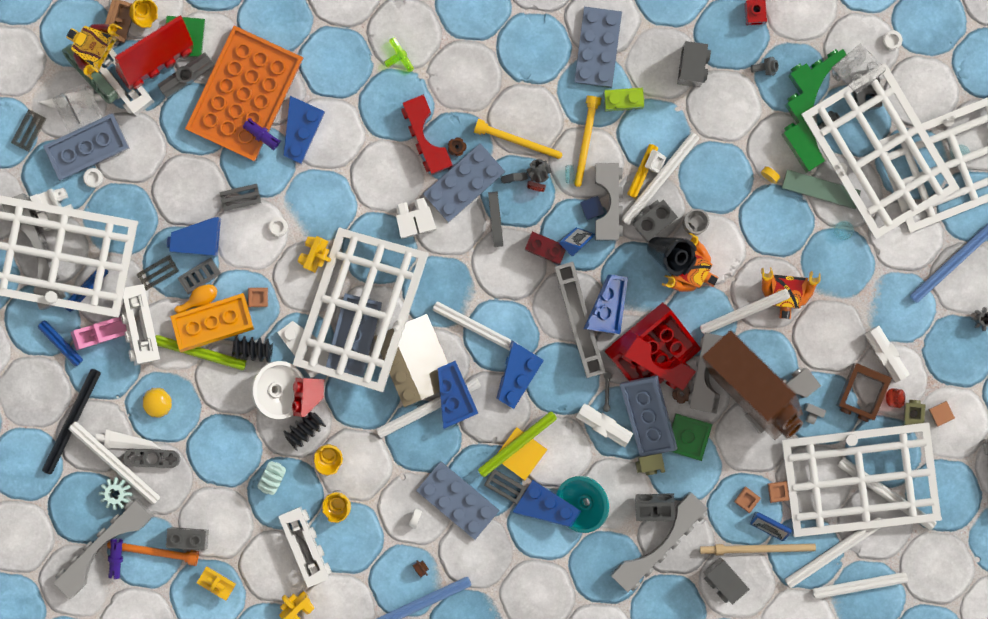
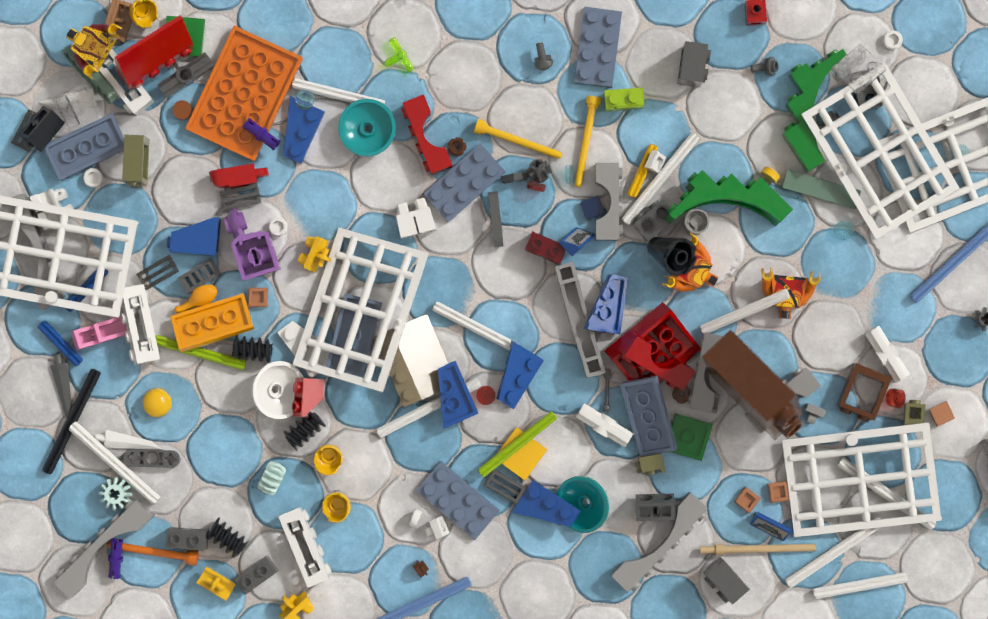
none -> black hinge [19,106,65,152]
none -> dark grey bar [50,354,72,419]
none -> olive window [122,134,150,188]
none -> dark orange tile [173,100,193,120]
none -> black piece [207,517,250,558]
none -> red piece [209,163,269,189]
none -> medium lavender brick [224,207,281,281]
none -> dark grey brick [234,555,279,595]
none -> white axle [292,78,385,105]
none -> clear light blue tile [295,90,315,110]
none -> teal dish [338,99,396,156]
none -> white tile [424,515,449,539]
none -> clear red tile [476,386,495,405]
none -> dark grey plate [535,42,554,70]
none -> green arch [665,170,793,226]

